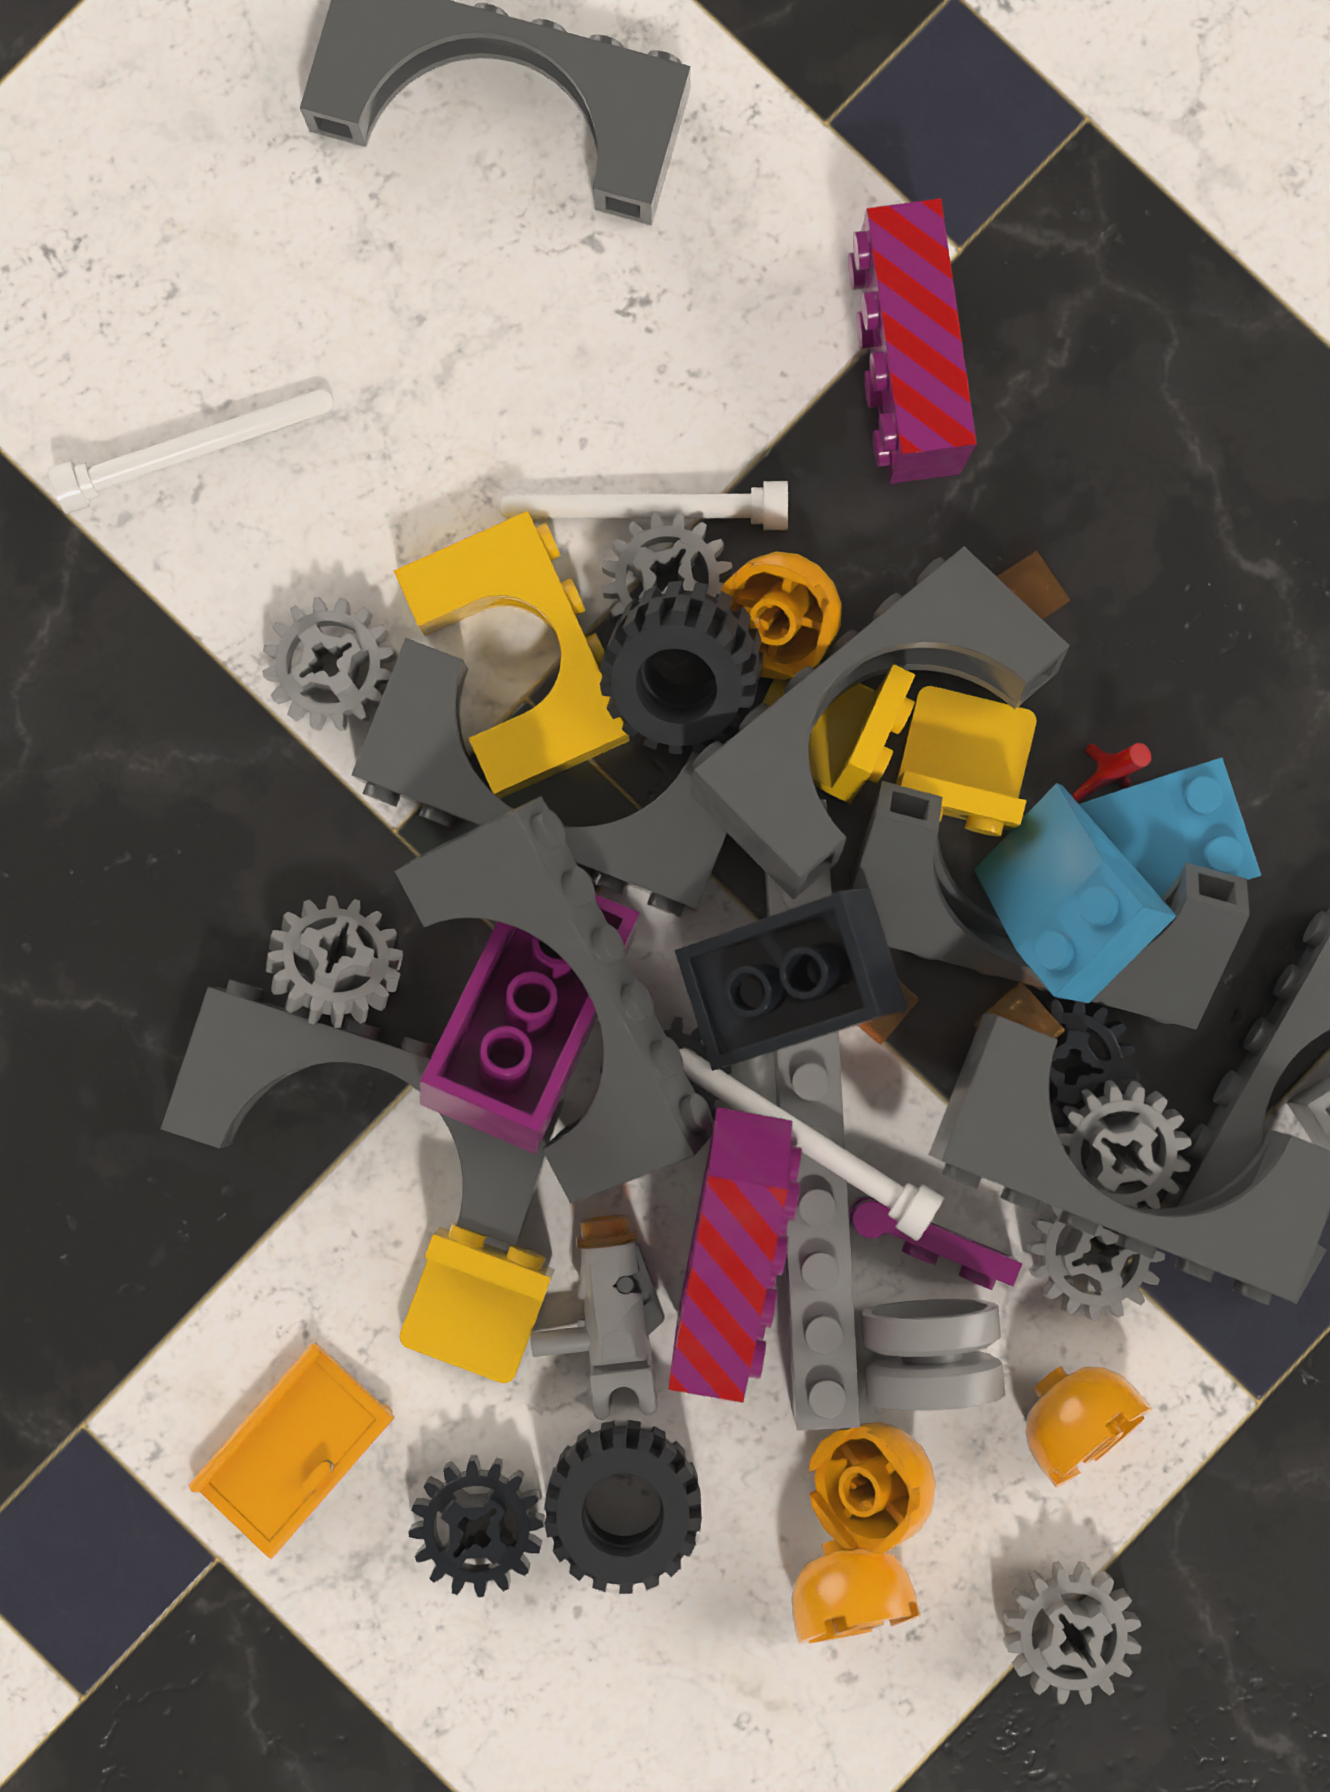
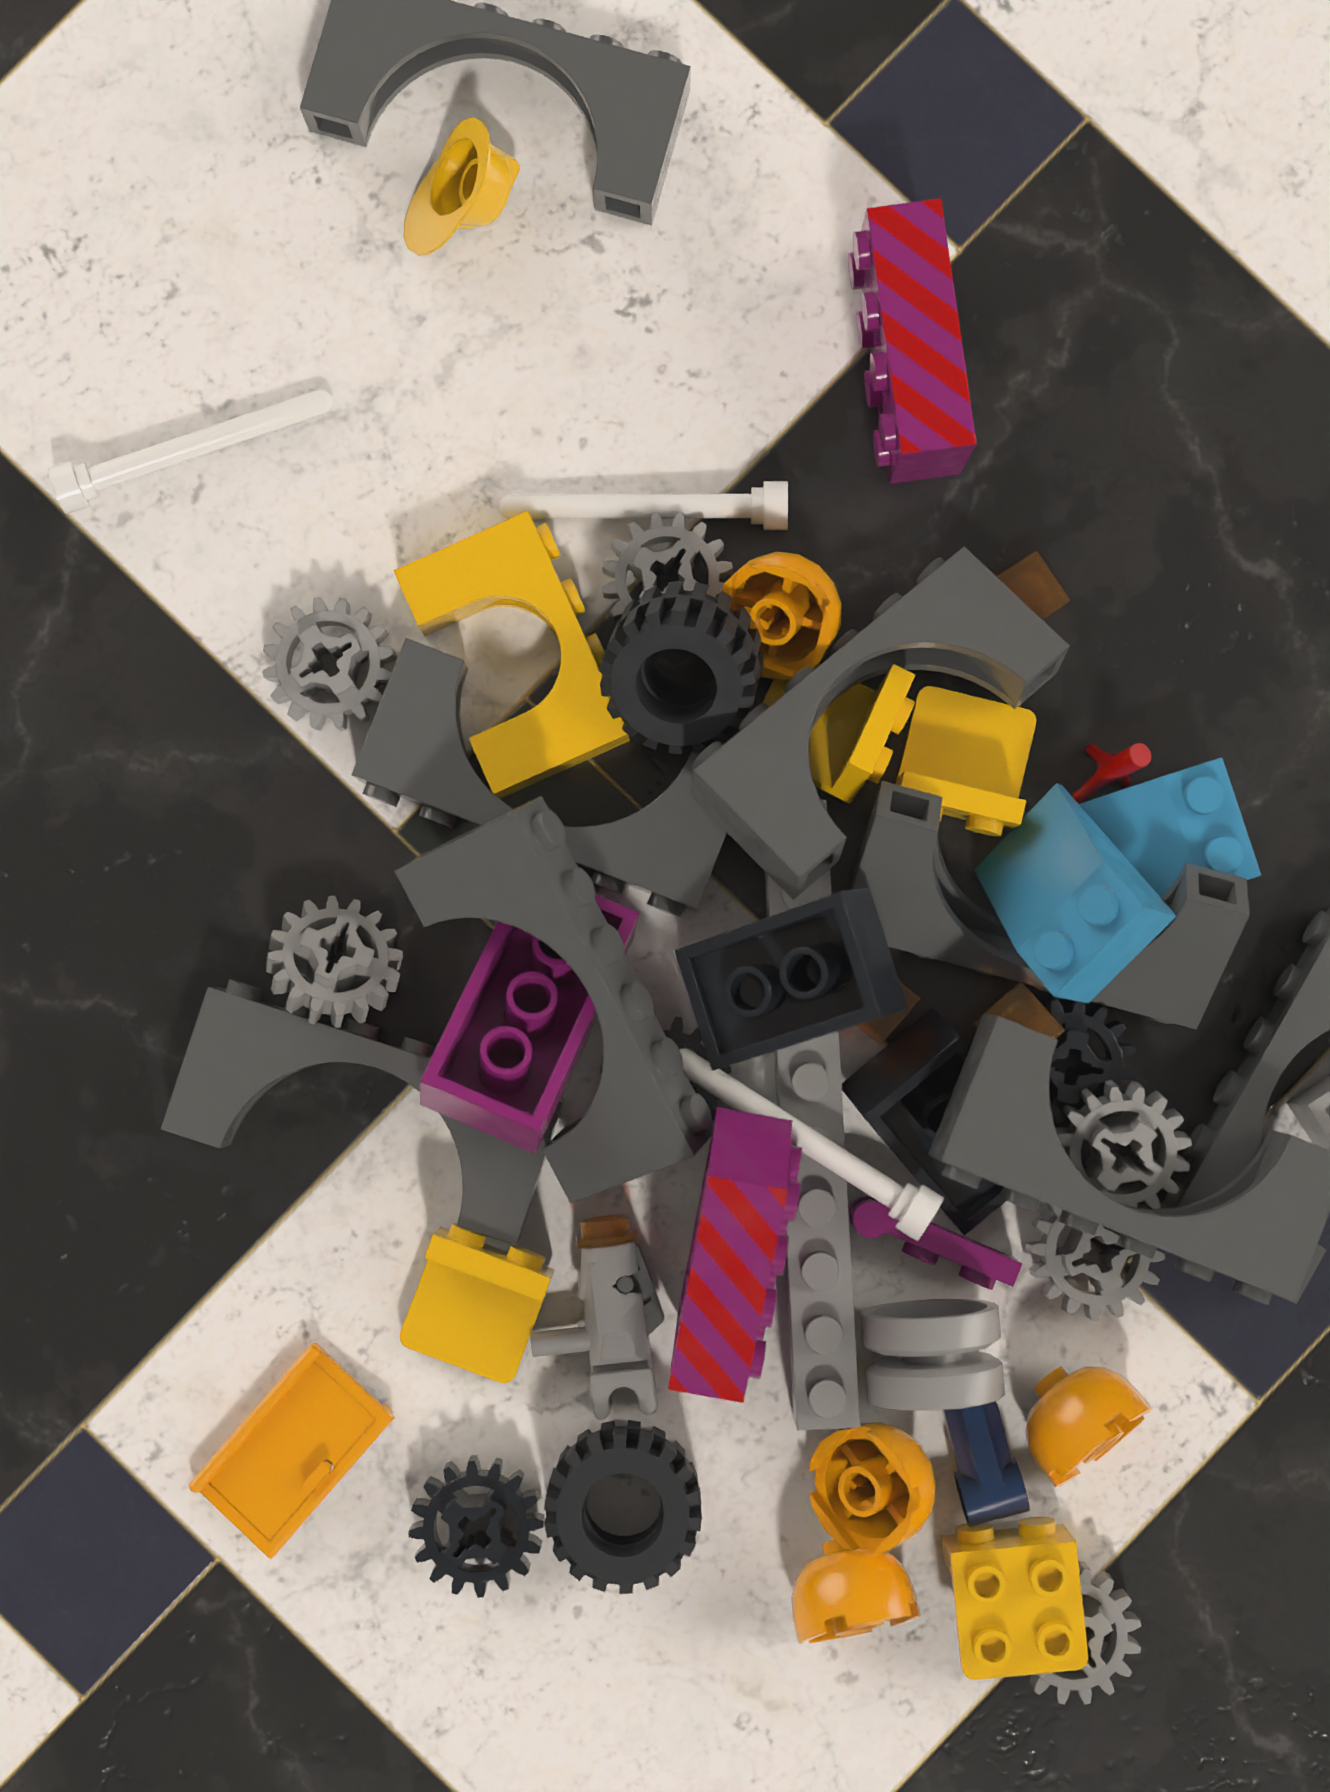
none -> yellow piece [404,117,520,256]
none -> black slope [842,1008,1006,1236]
none -> yellow bracket [941,1516,1088,1680]
none -> dark blue piece [942,1401,1030,1527]

